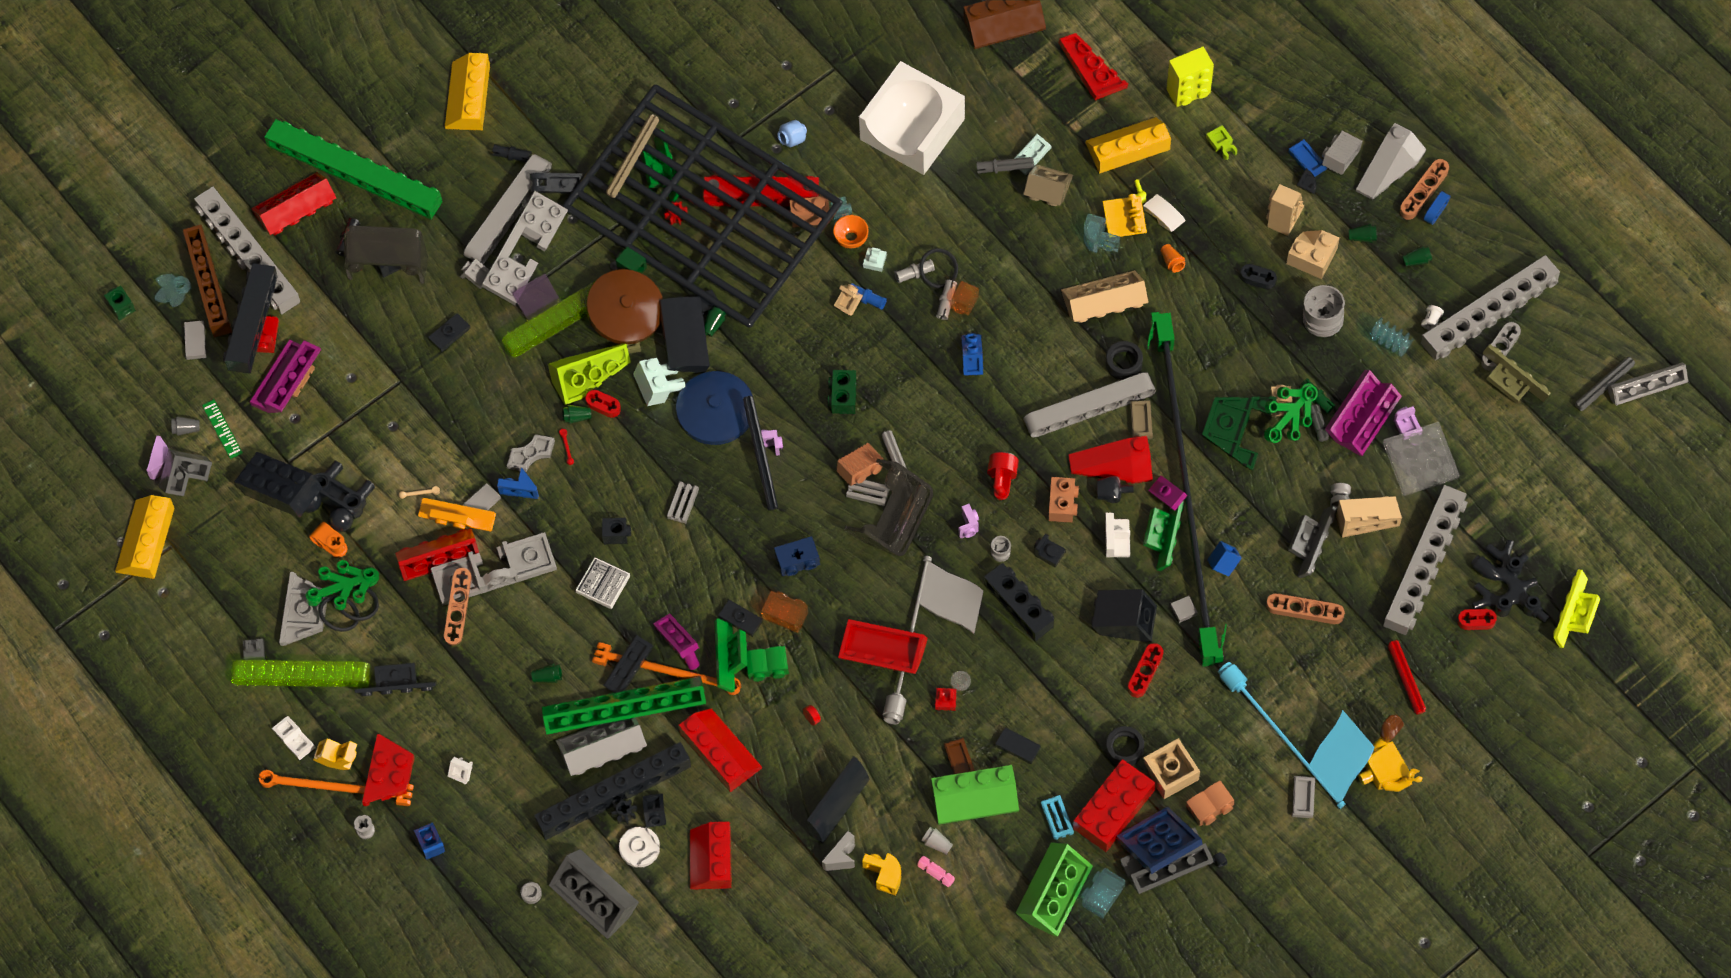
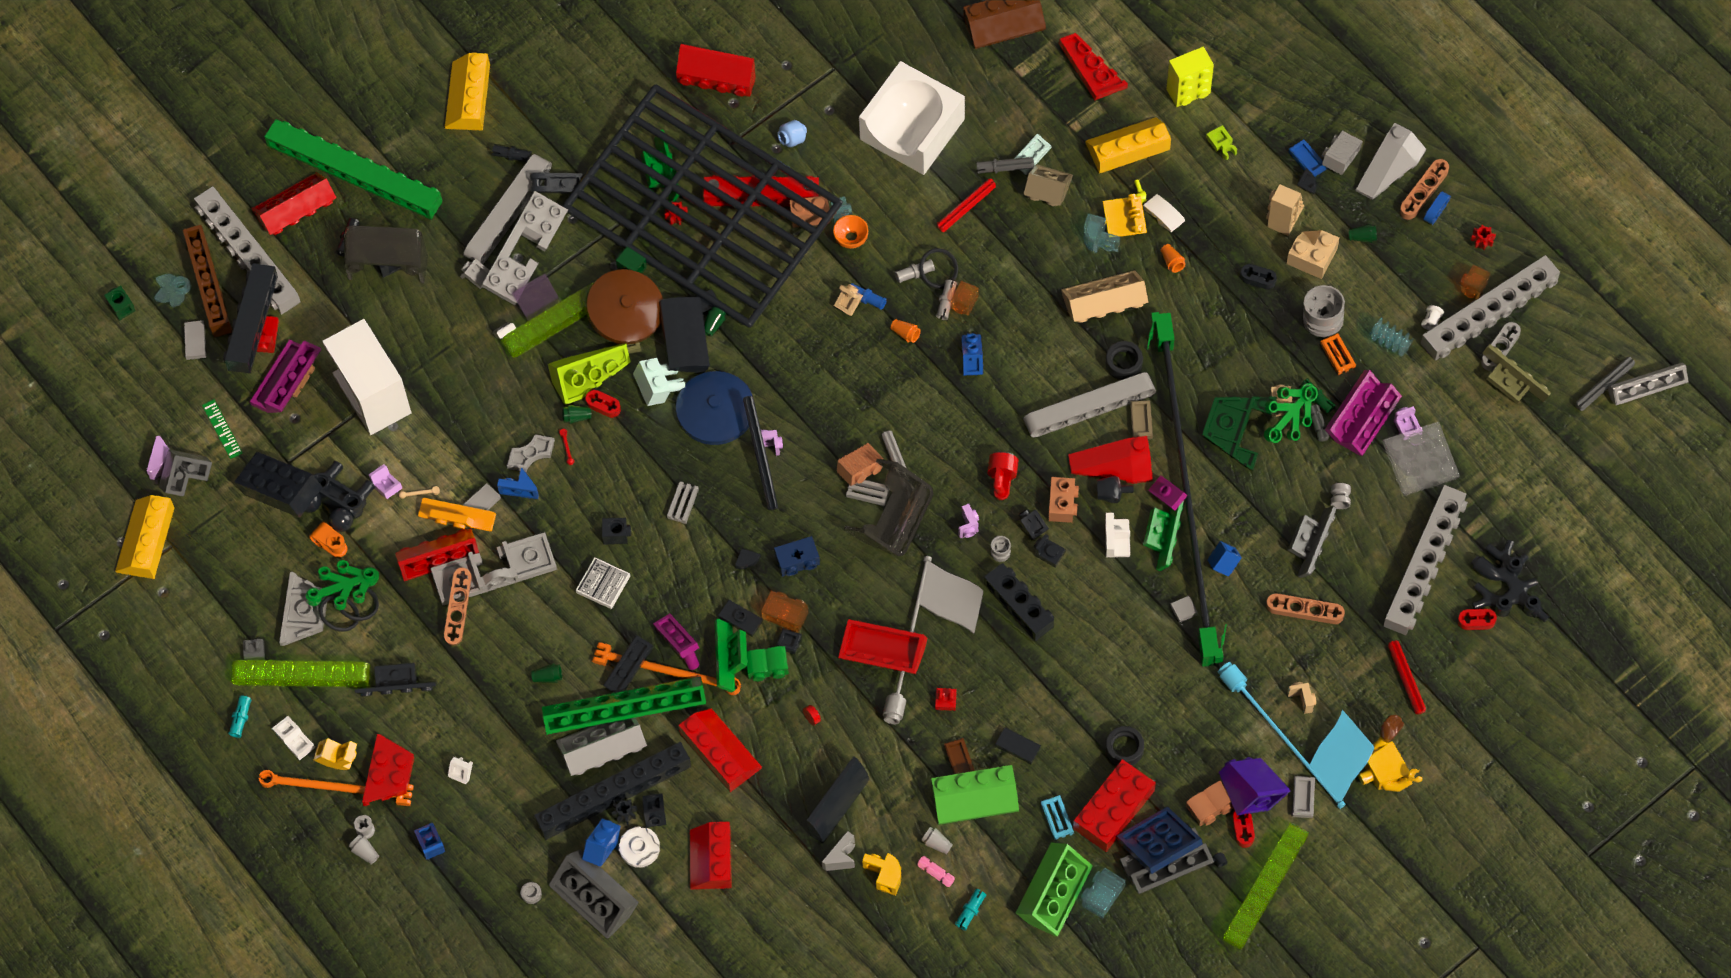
dark grey cone [171,416,200,436] -> none
black plate [428,313,471,352] -> none
dark tan axle [606,114,659,198] -> none
dark green brick [828,370,857,414] -> none
light aqua tile [863,247,887,272] -> none
clear plate [951,671,971,691] -> none
black slope [1091,589,1157,642] -> none
red beam [1128,643,1163,698] -> none
tan slope [1143,738,1200,799] -> none
tan wedge [1336,496,1402,538] -> none
dark green cone [1402,245,1432,267] -> none
neon yellow bracket [1553,569,1600,648] -> none
none -> teal pin [228,696,252,738]
none -> white piece [323,319,411,436]
none -> light grey cone [349,835,379,865]
none -> lavender bracket [369,464,402,499]
none -> tile [493,322,516,339]
none -> blue brick [582,819,621,867]
none -> red slope [676,44,756,97]
none -> black tile [735,549,761,569]
none -> black tile [776,629,802,654]
none -> orange cone [890,319,920,343]
none -> red axle [937,179,996,232]
none -> teal pin [955,889,987,930]
none -> black bracket [1015,509,1049,540]
none -> dark purple slope [1219,757,1290,815]
none -> clear neon green beam [1223,822,1309,950]
none -> red beam [1233,812,1255,848]
none -> tan bracket [1287,682,1316,714]
none -> orange tile [1320,334,1356,375]
none -> clear orange brick [1460,265,1491,299]
none -> red gear [1471,225,1496,250]

